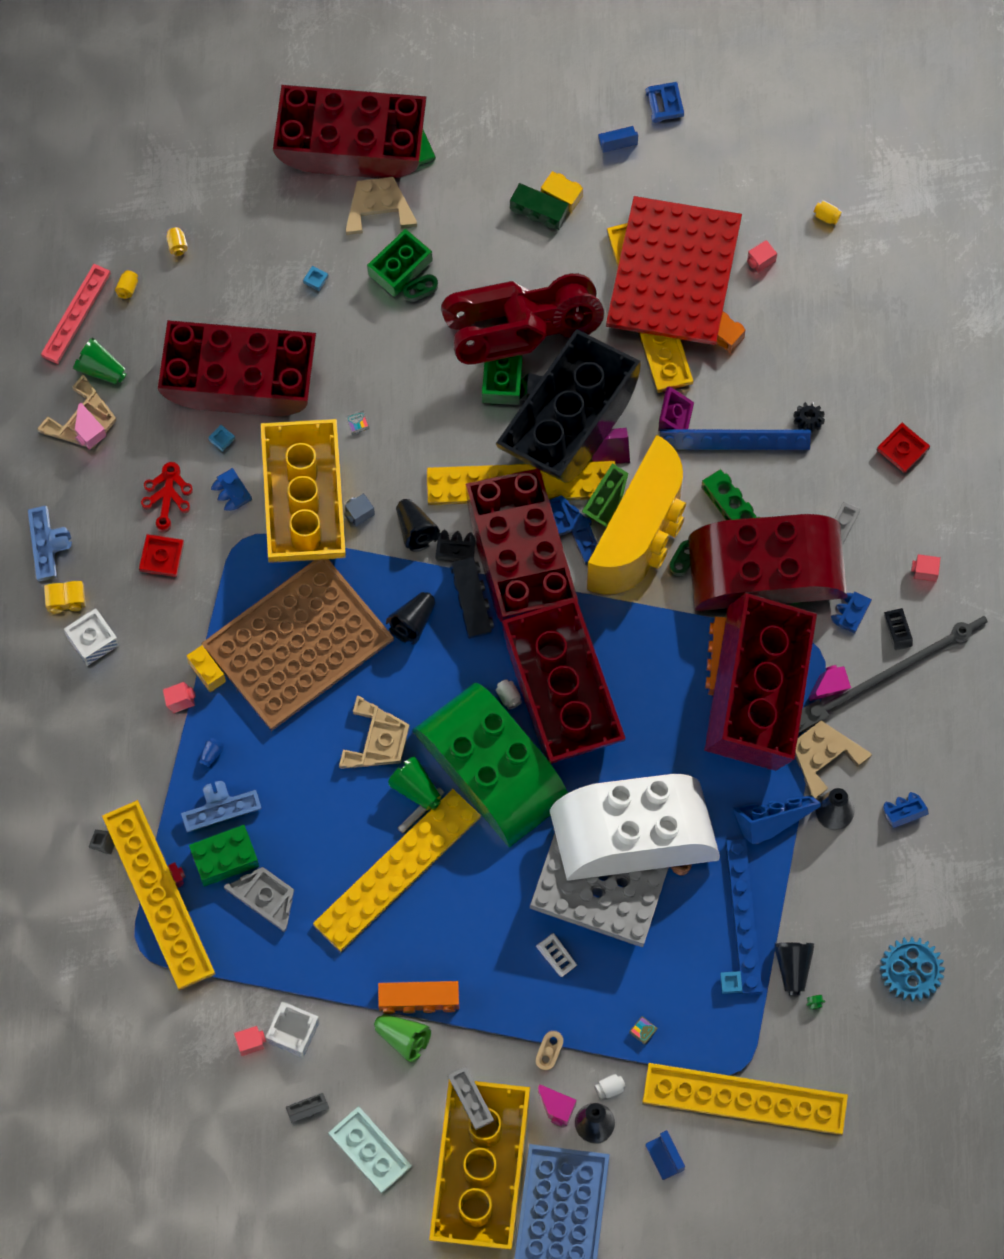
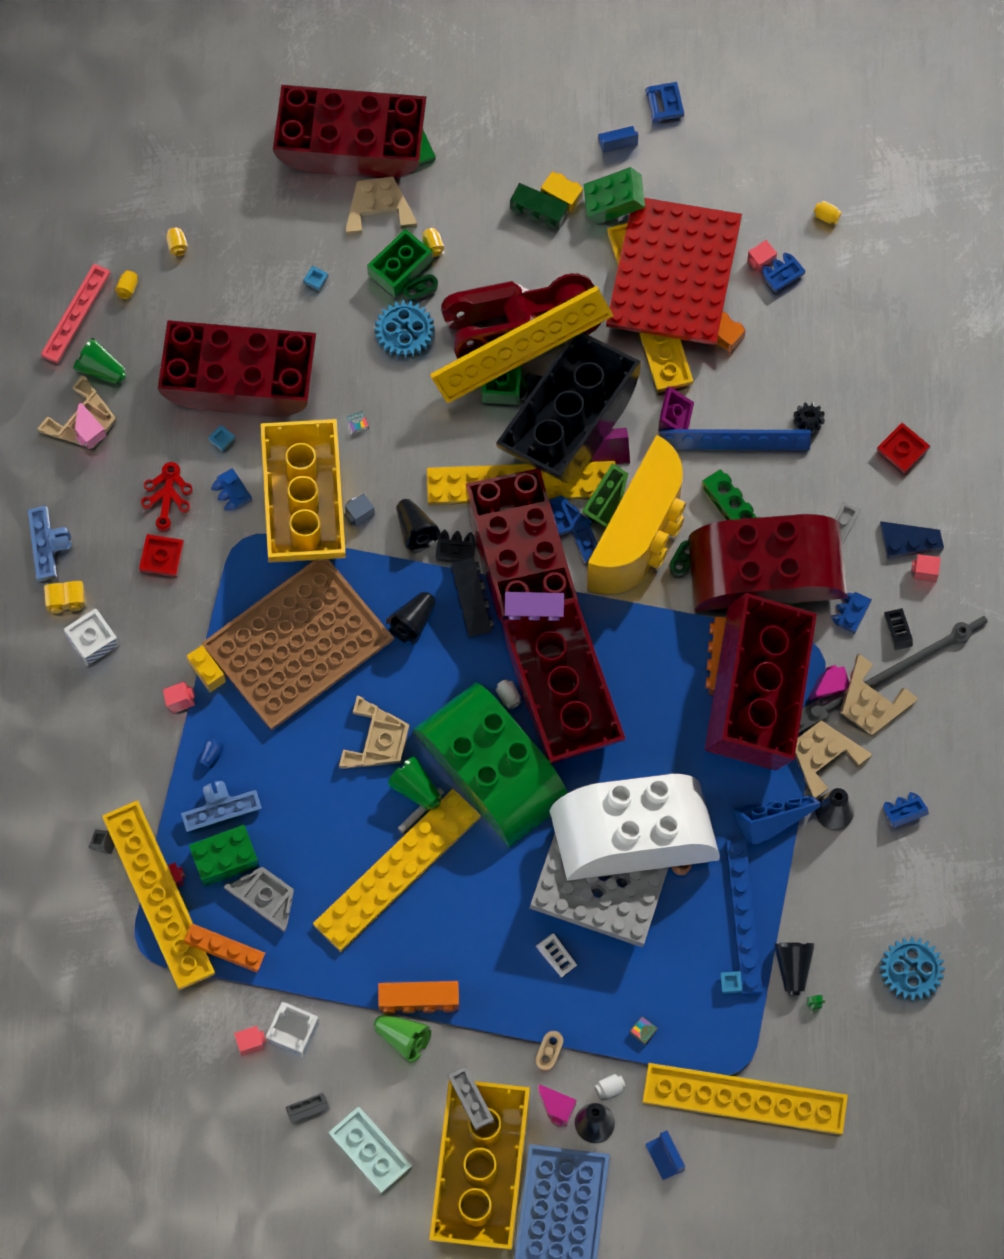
none -> orange plate [184,924,265,973]
none -> dark azure gear [374,300,435,359]
none -> yellow brick [422,228,444,257]
none -> yellow plate [430,286,613,404]
none -> medium lavender brick [505,592,564,621]
none -> green brick [583,167,645,224]
none -> blue plate [763,252,805,293]
none -> tan wing [840,654,918,735]
none -> dark blue wing [880,521,944,559]

